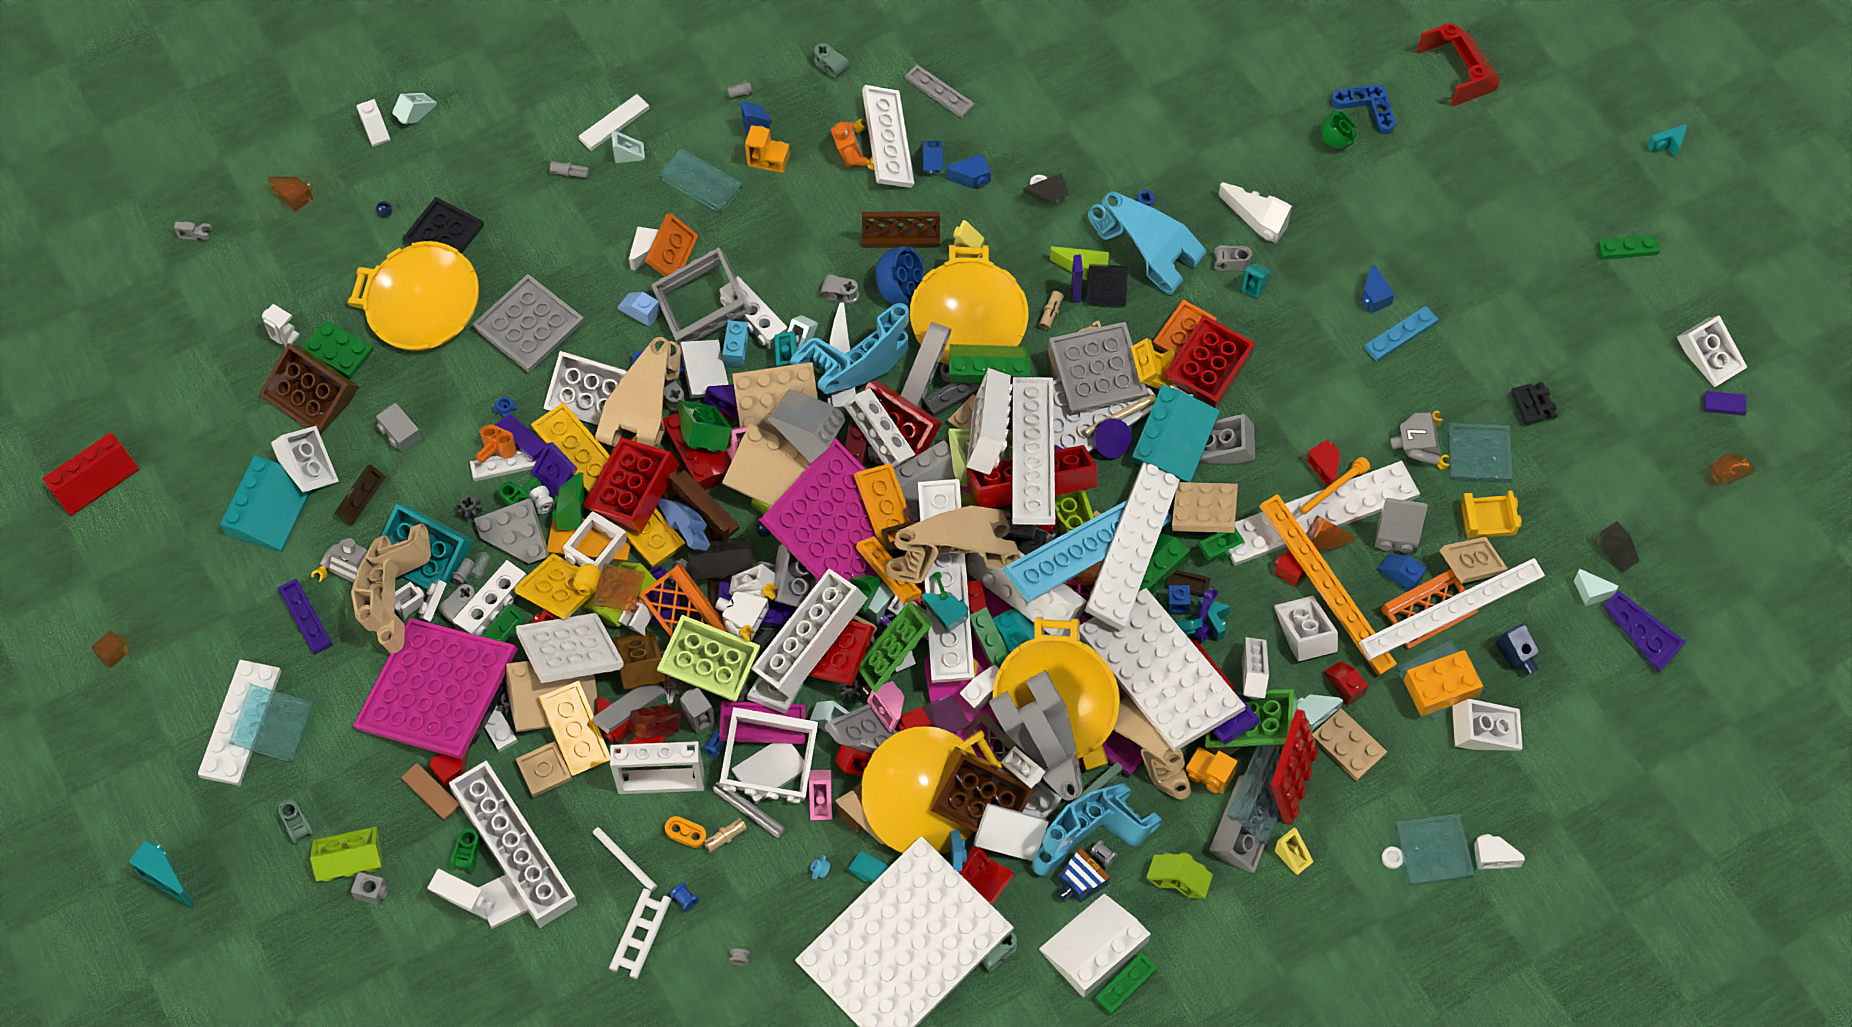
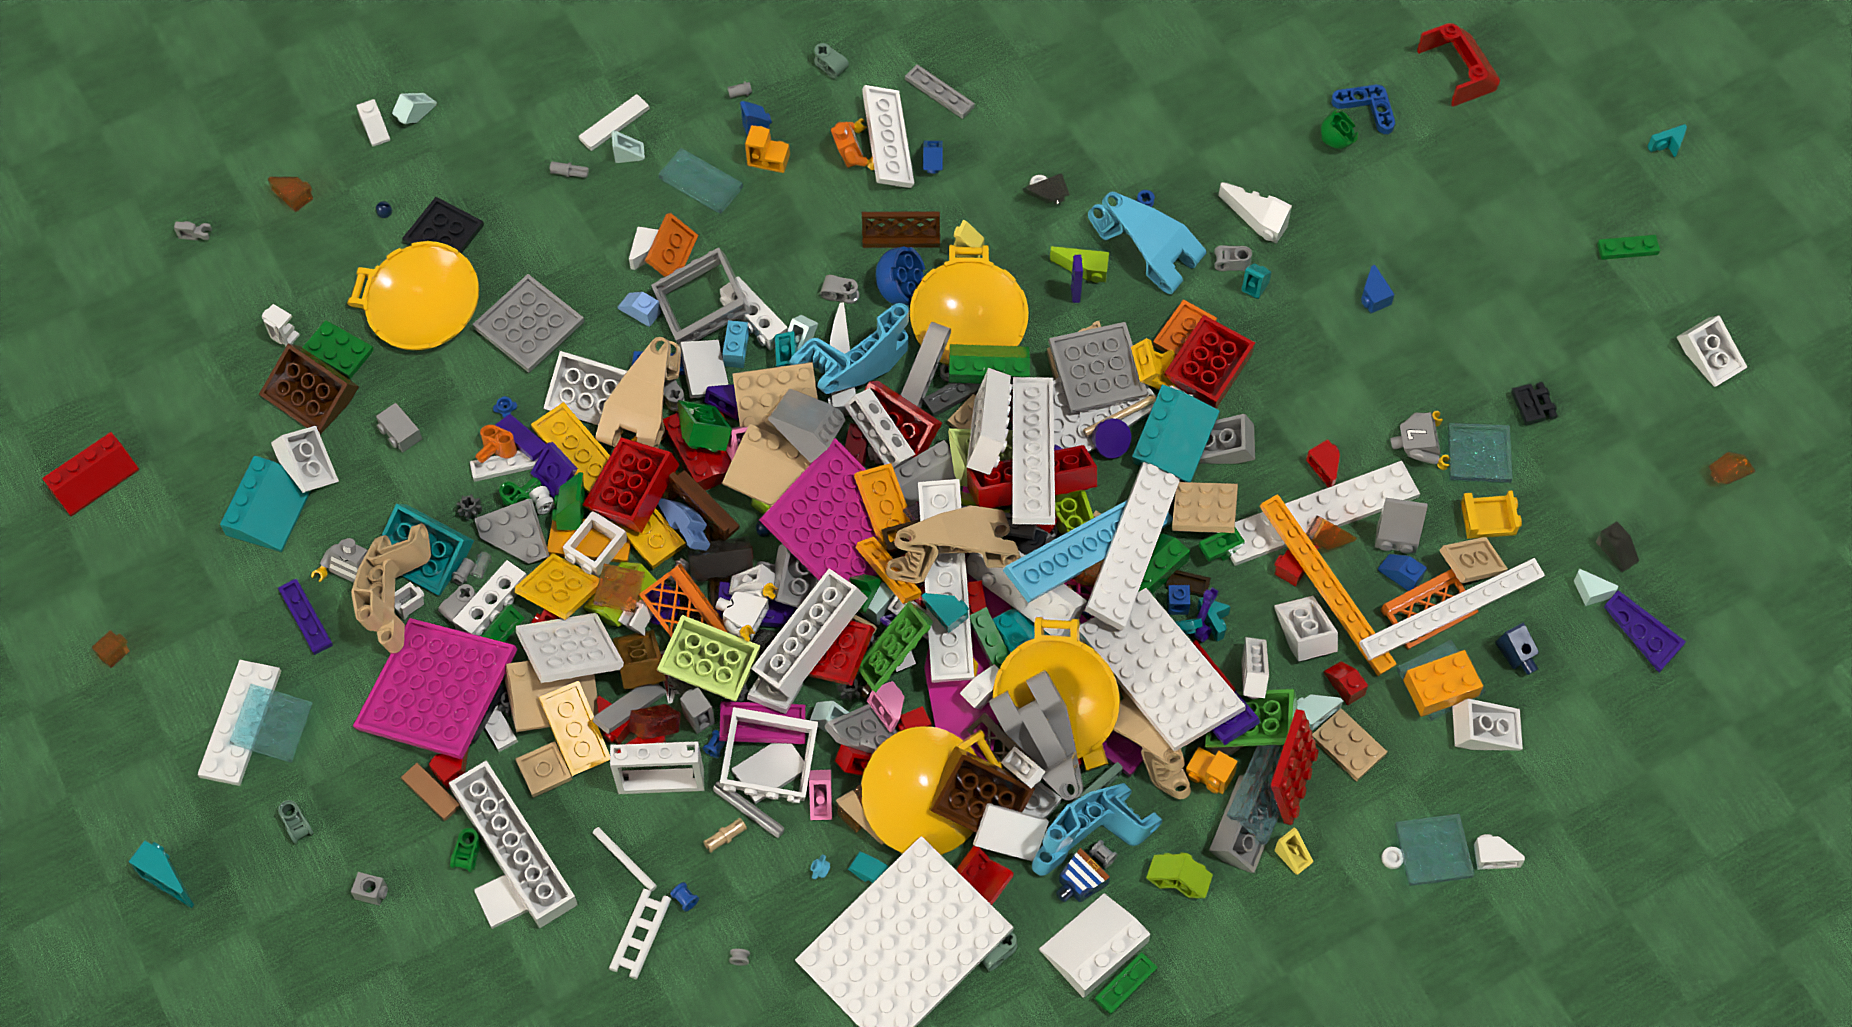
lime slope [310,826,382,882] -> none
dark brown plate [335,464,385,525] -> none
white plate [418,580,447,622] -> none
white window [428,869,496,919] -> none
yellow head [573,563,603,596] -> none
dark purple hinge [650,565,666,580] -> none
light orange plate [665,816,707,848] -> none
clear purple piece [922,695,971,734] -> none
green hinge [933,572,948,599] -> none
blue slope [947,154,991,188] -> none
dark azure plate [950,830,966,871] -> none
tan pin [1038,291,1064,330] -> none
black plate [1086,264,1128,306] -> none
light orange piece [1300,457,1370,514] -> none
dark azure plate [1364,306,1439,362] -> none
dark purple tile [1704,391,1747,416] -> none

